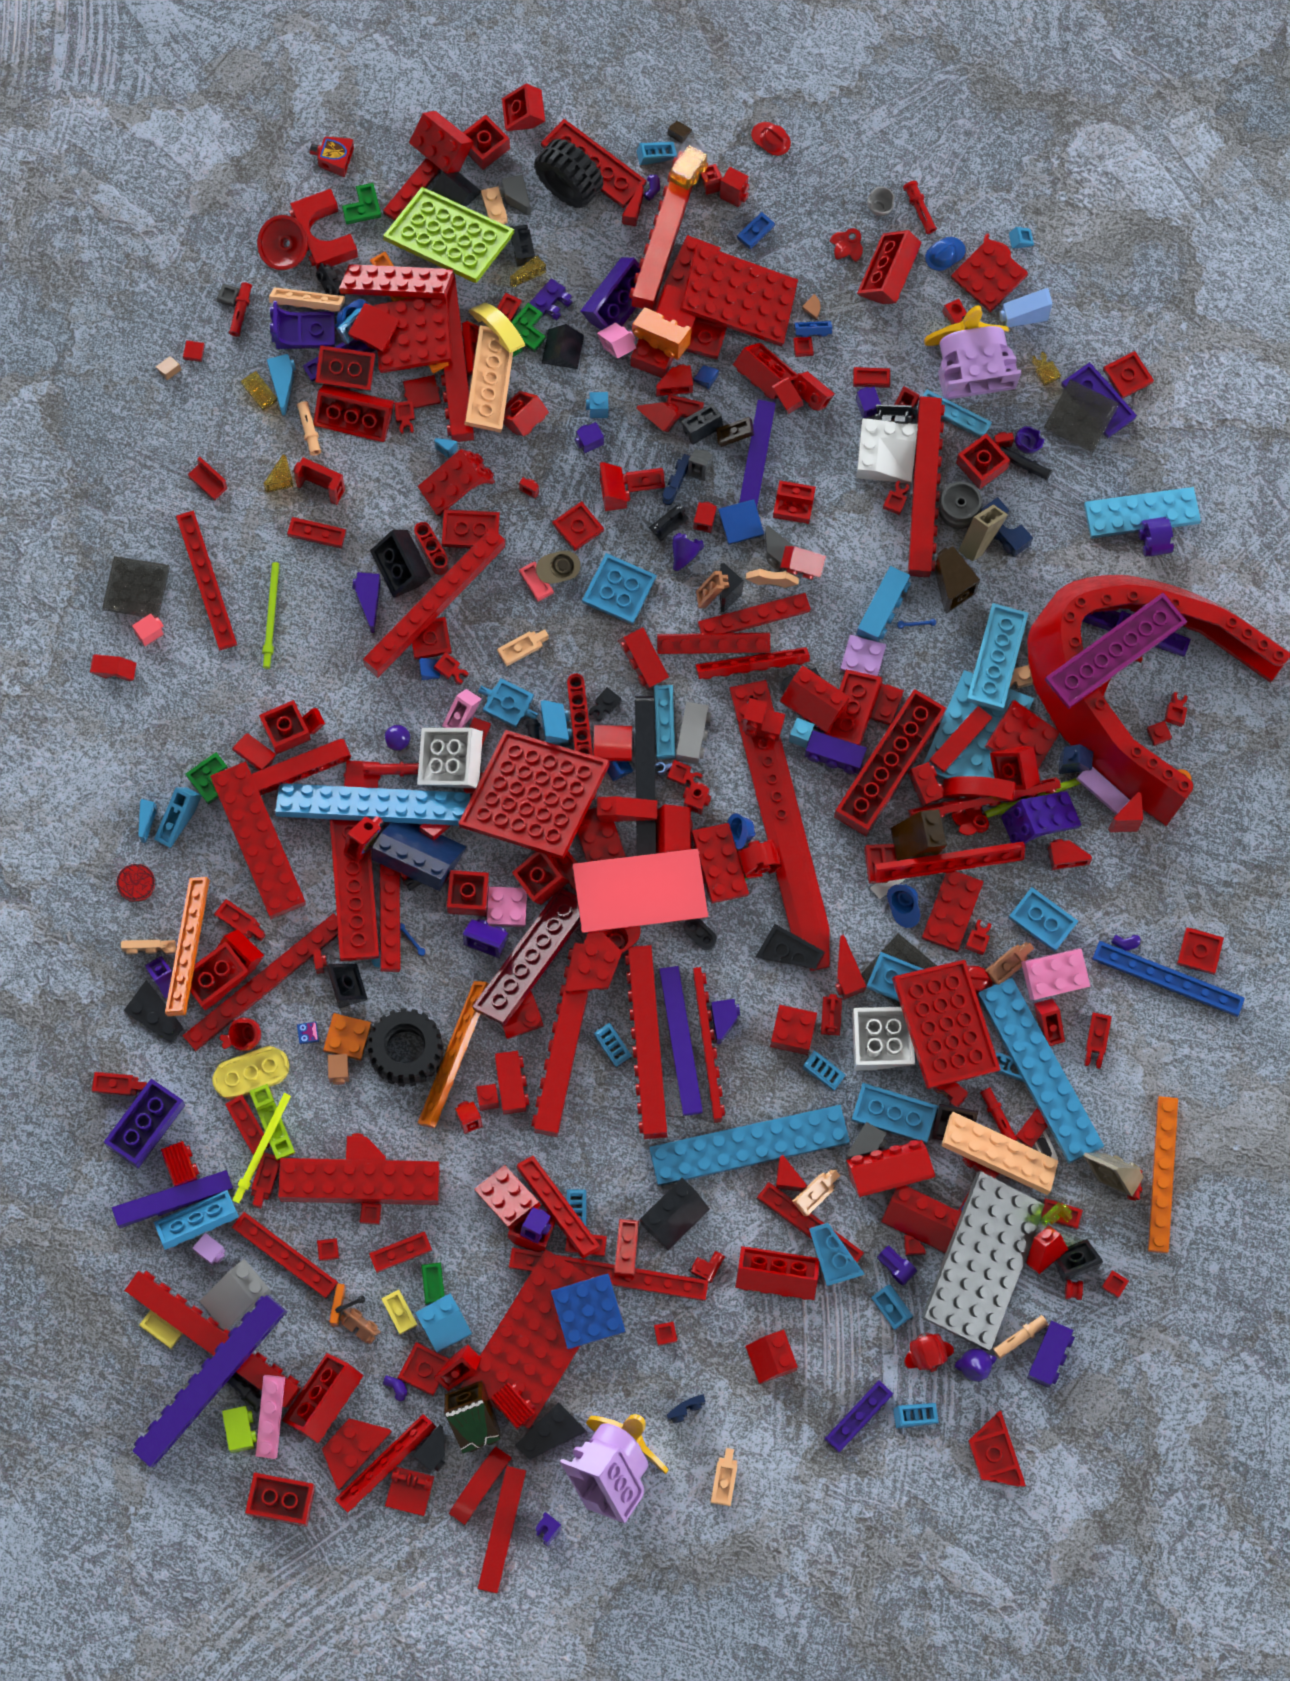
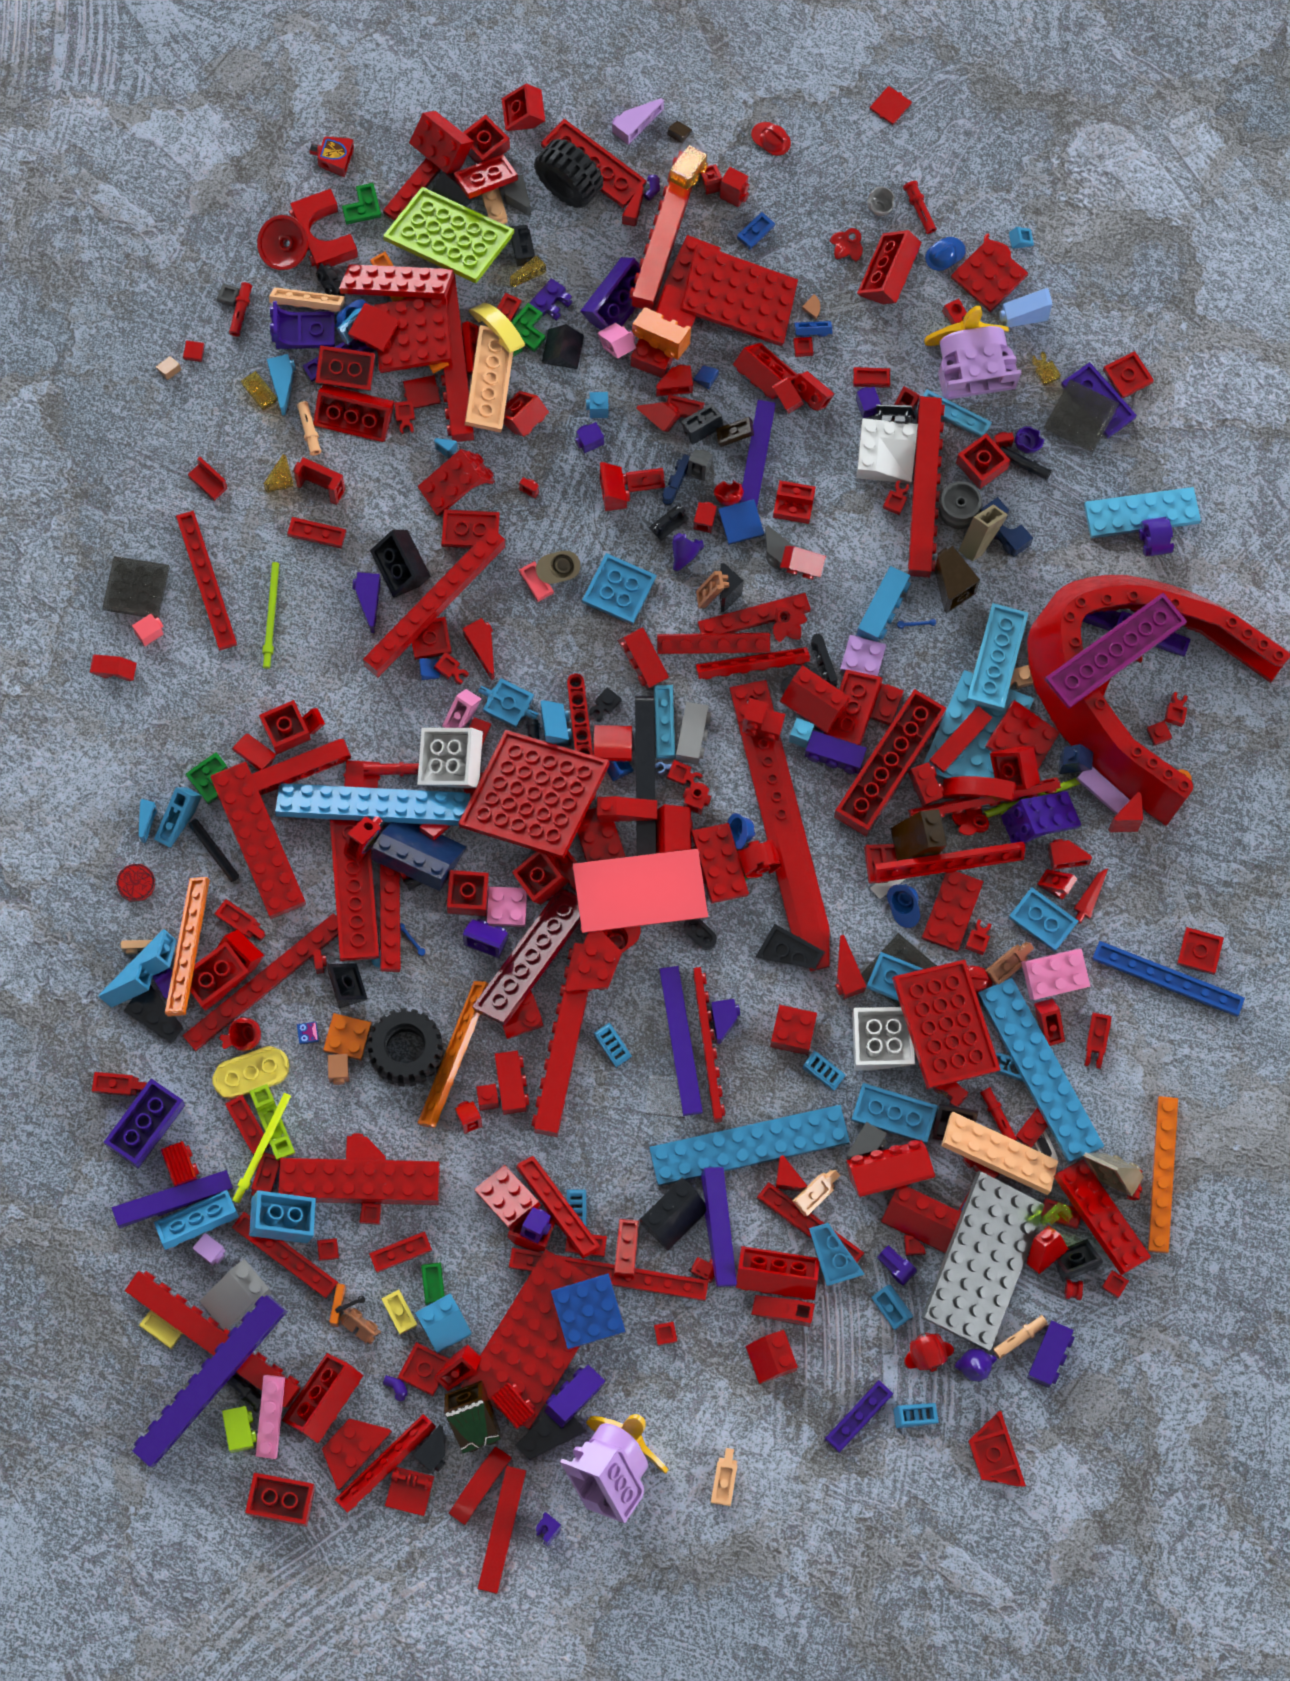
dark purple piece [385,725,411,751] -> none
red beam [414,522,449,575] -> none
light nougat hinge [497,629,549,667] -> none
red tile [552,501,604,552] -> none
red brick [625,945,668,1140] -> none
dark azure slope [637,142,677,165] -> none
dark blue slope [667,1394,705,1423] -> none
red plate [685,317,727,360] -> none
light nougat tile [746,569,799,588] -> none
red hinge [821,994,842,1036] -> none
dark purple arm [1111,935,1141,951] -> none
none -> dark azure slope [98,929,177,1008]
none -> black axle [189,819,239,882]
none -> dark azure brick [249,1190,316,1243]
none -> red plate [454,154,518,199]
none -> red slope [462,618,495,681]
none -> dark purple brick [544,1365,605,1428]
none -> lavender slope [612,98,664,145]
none -> dark purple slope [701,1167,737,1287]
none -> red hair [713,480,744,506]
none -> red slope [751,1295,815,1327]
none -> red plate [772,607,807,642]
none -> black plate [811,634,838,687]
none -> red piece [870,86,912,125]
none -> red slope [1037,869,1077,900]
none -> red plate [1053,1159,1151,1276]
none -> red bar [1074,868,1108,924]

